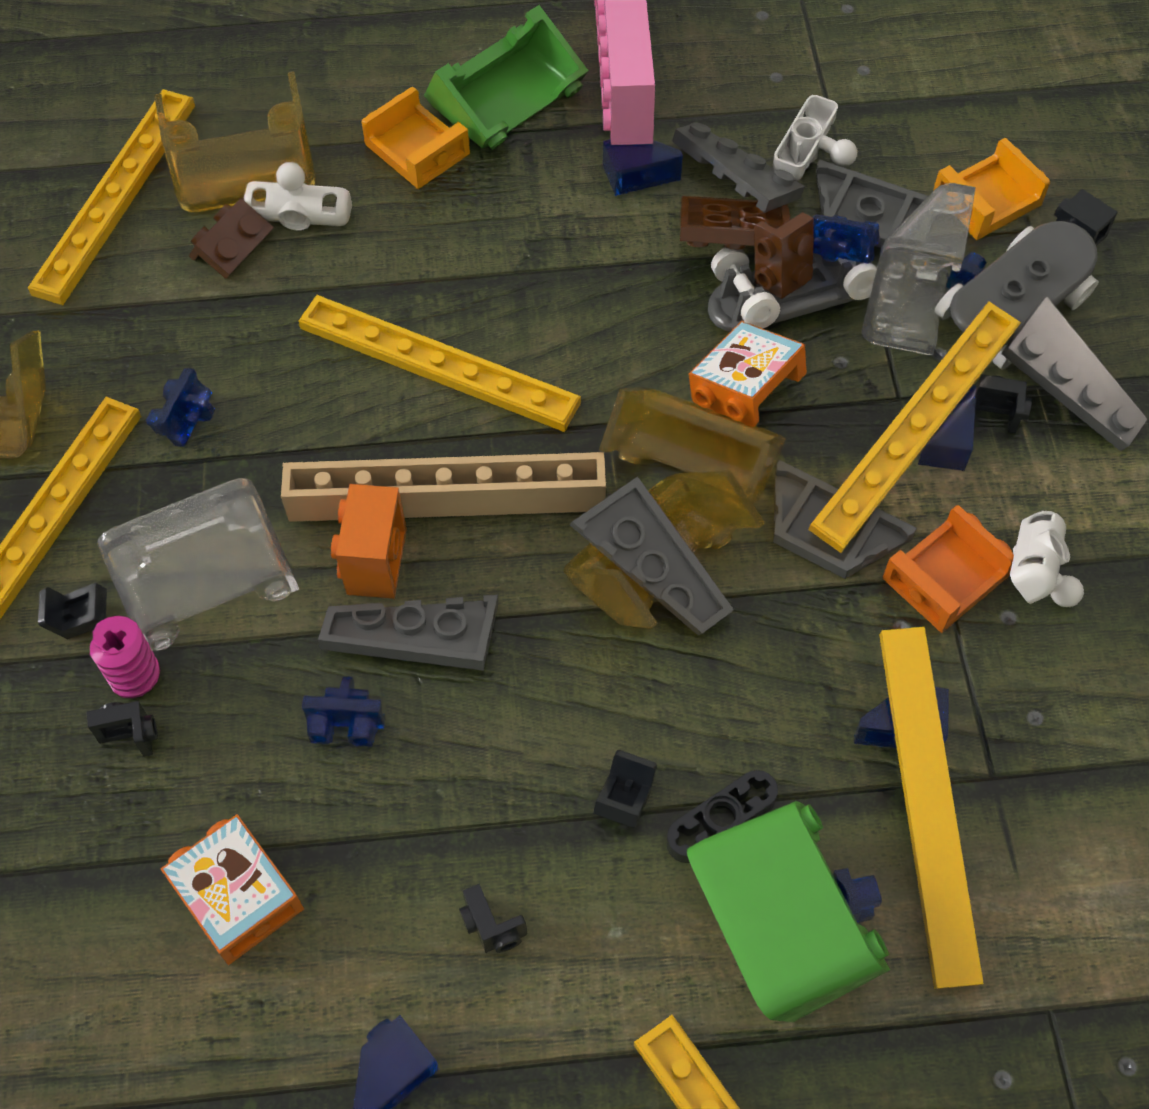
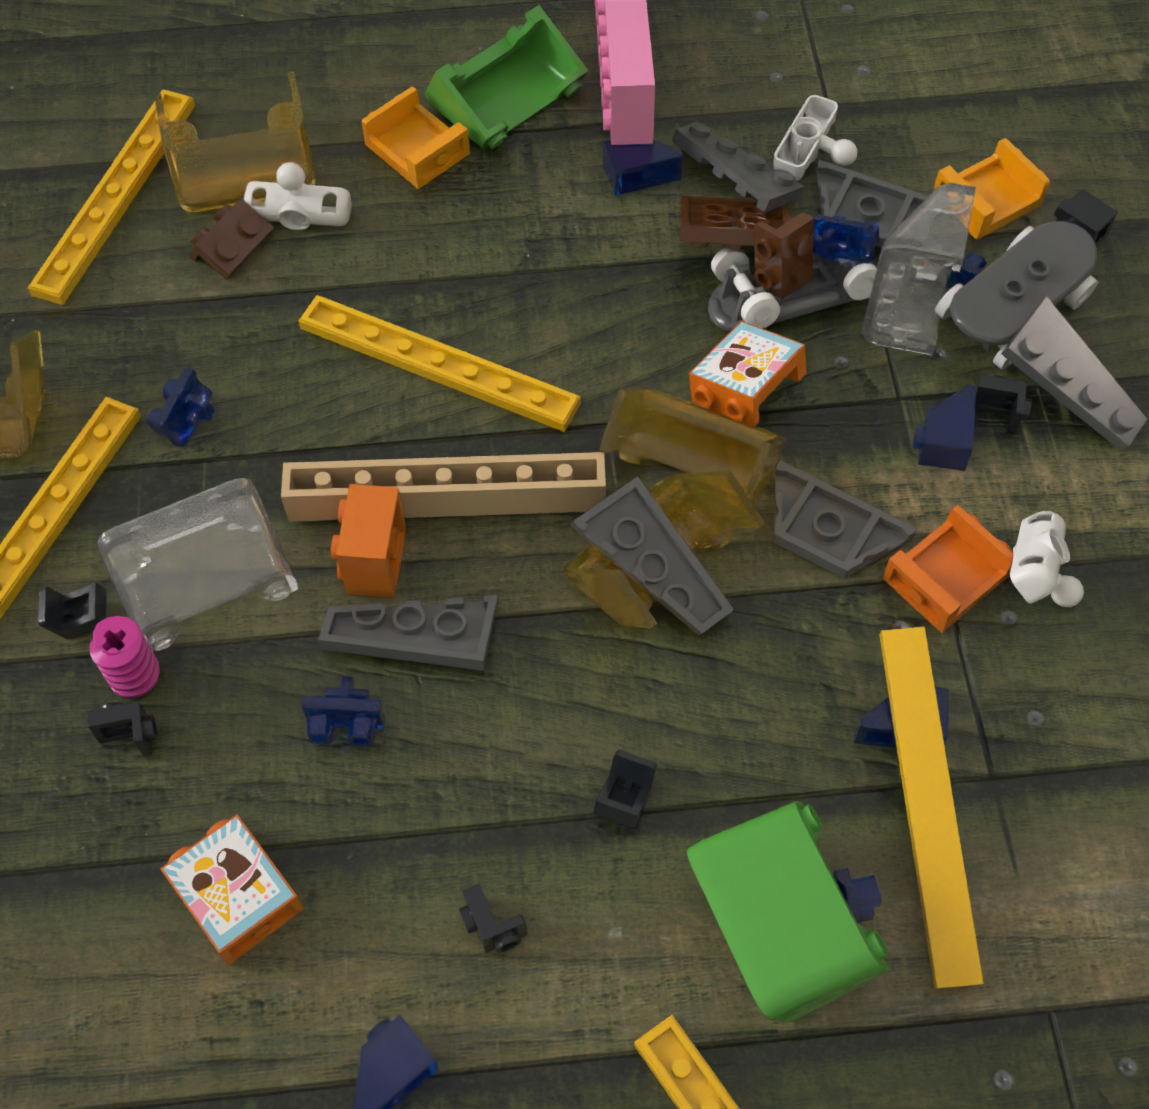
black beam [666,770,778,863] -> none
yellow tile [808,301,1021,553] -> none

